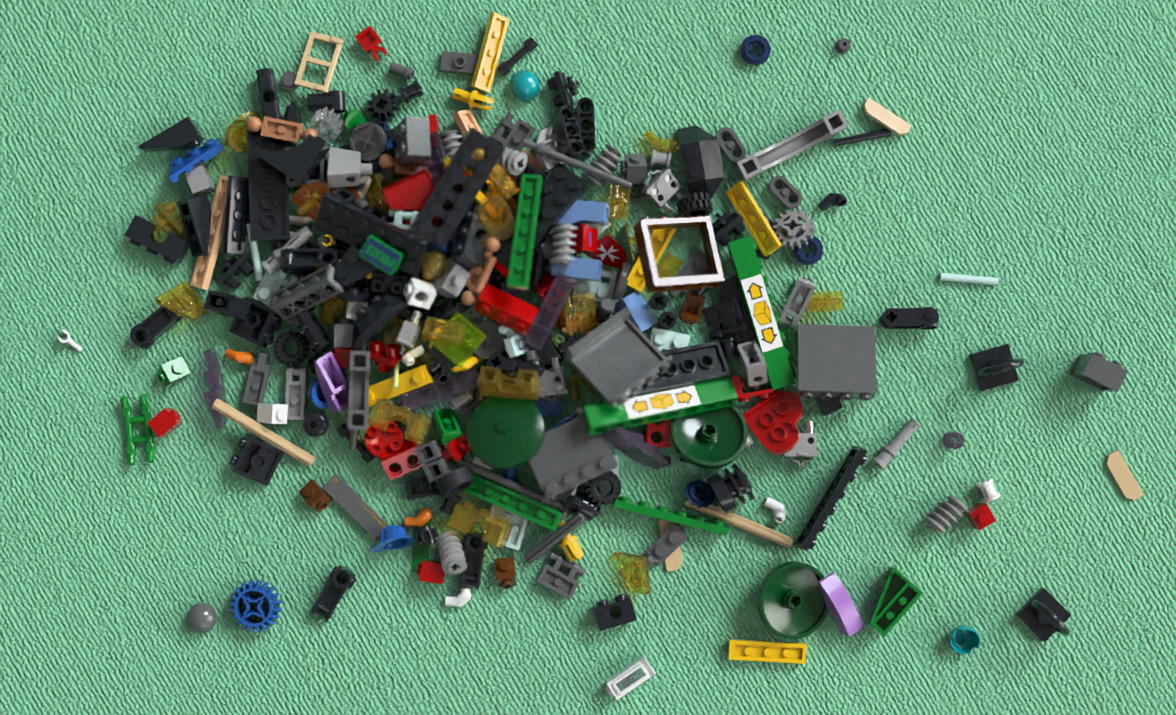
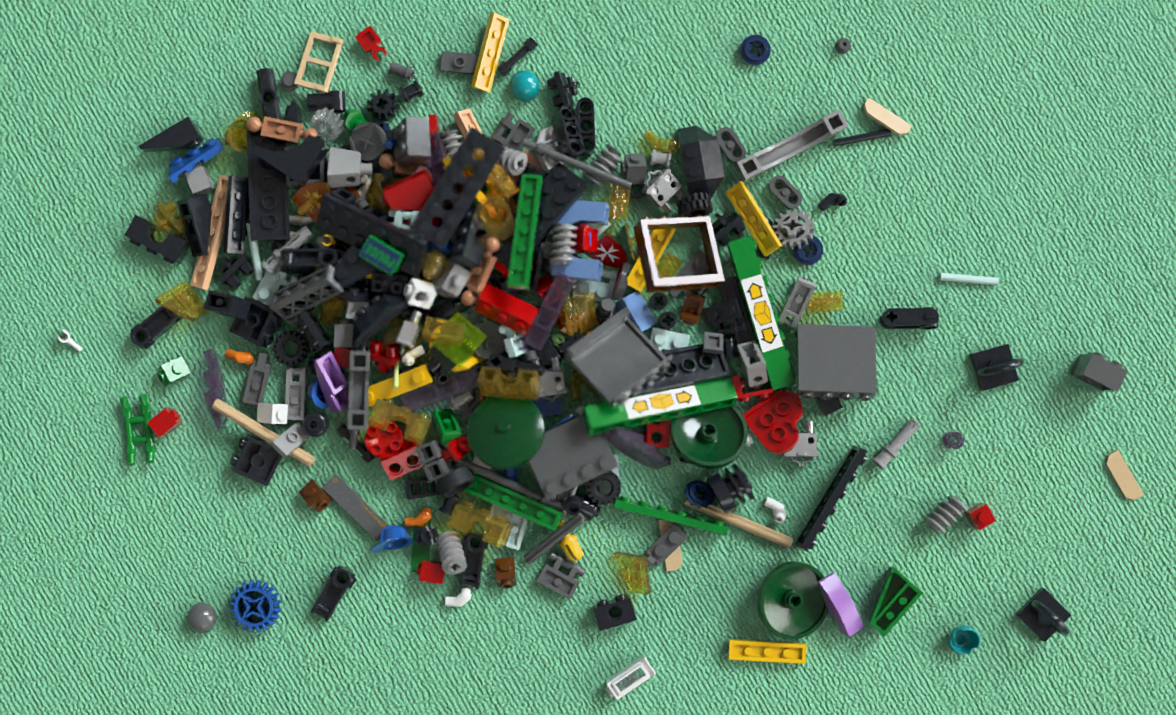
yellow arm [452,88,494,110] -> none
white bush [976,478,1001,503] -> none
none -> light grey plate [271,421,310,459]
none -> dark grey plate [702,332,723,354]

